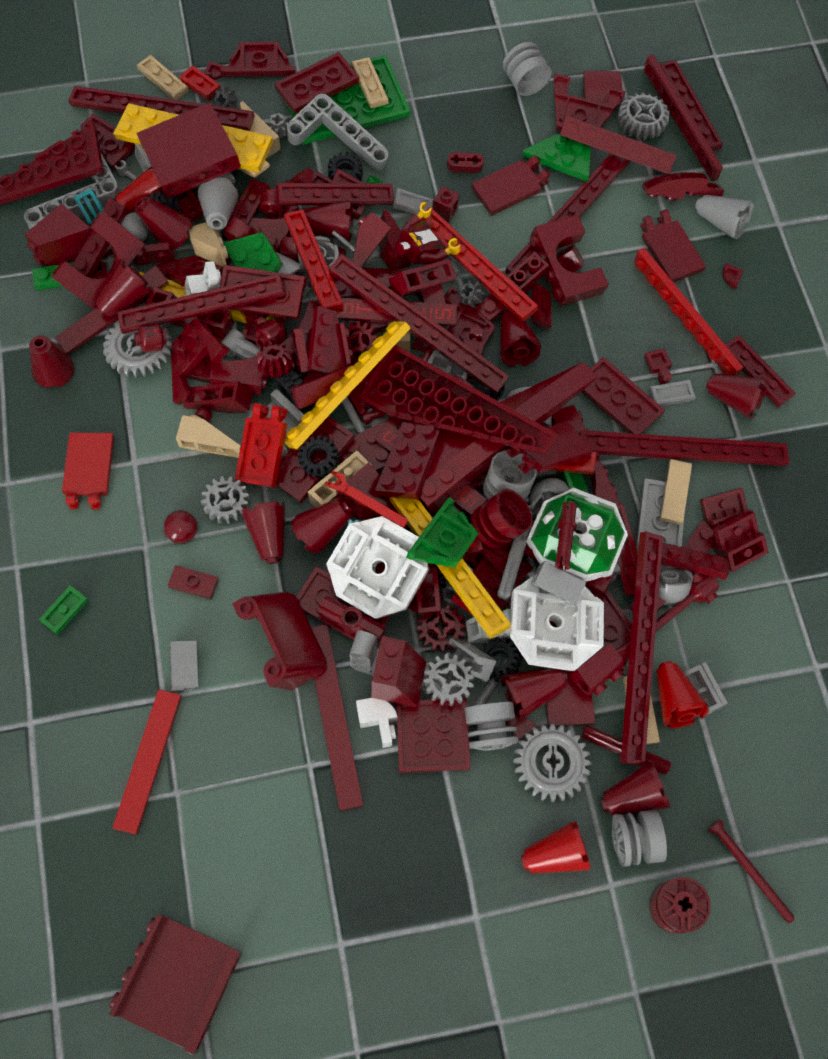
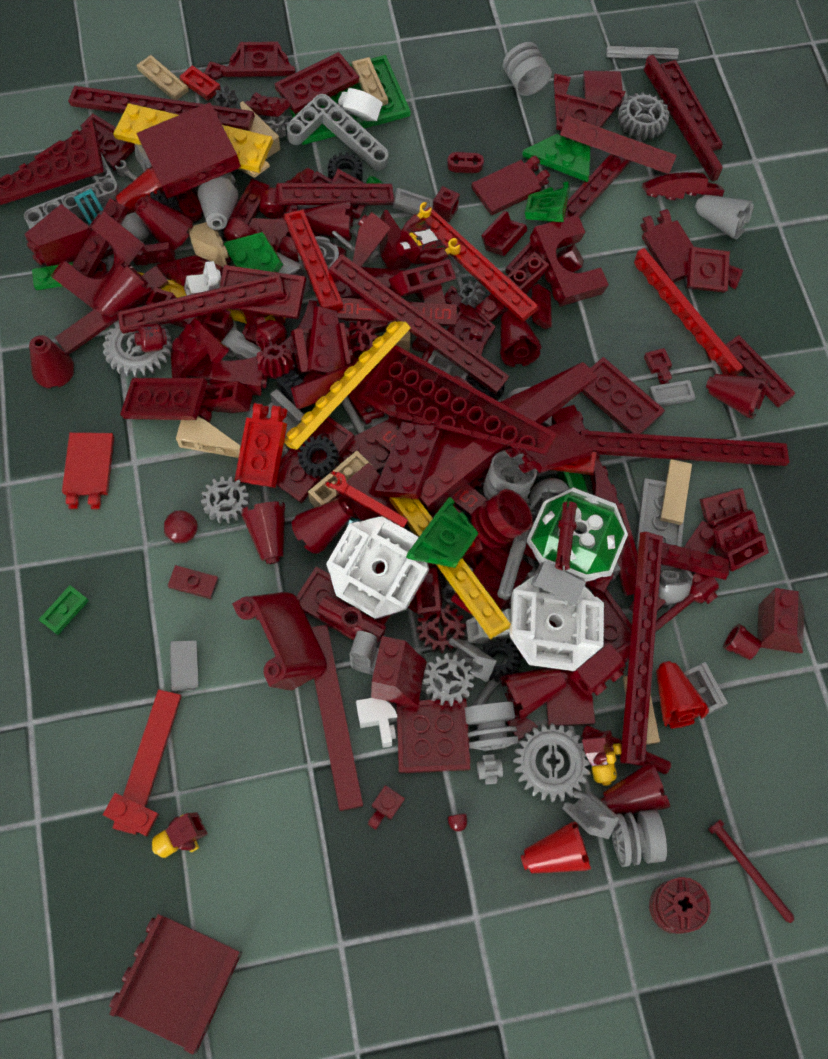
none -> red plate [103,793,159,837]
none -> dark red plate [120,378,208,420]
none -> dark red piece [152,812,208,858]
none -> dark red plate [245,92,291,117]
none -> white brick [338,88,383,121]
none -> dark red plate [368,785,405,830]
none -> dark red hinge [447,813,468,832]
none -> light grey gear [477,754,503,785]
none -> dark red bracket [481,211,528,256]
none -> green wing [525,181,570,222]
none -> light grey hinge [562,791,619,839]
none -> piece [582,730,622,786]
none -> light grey axle [606,46,679,60]
none -> dark red plate [687,247,730,293]
none -> dark red piece [723,624,762,660]
none -> dark red slope [757,588,804,654]

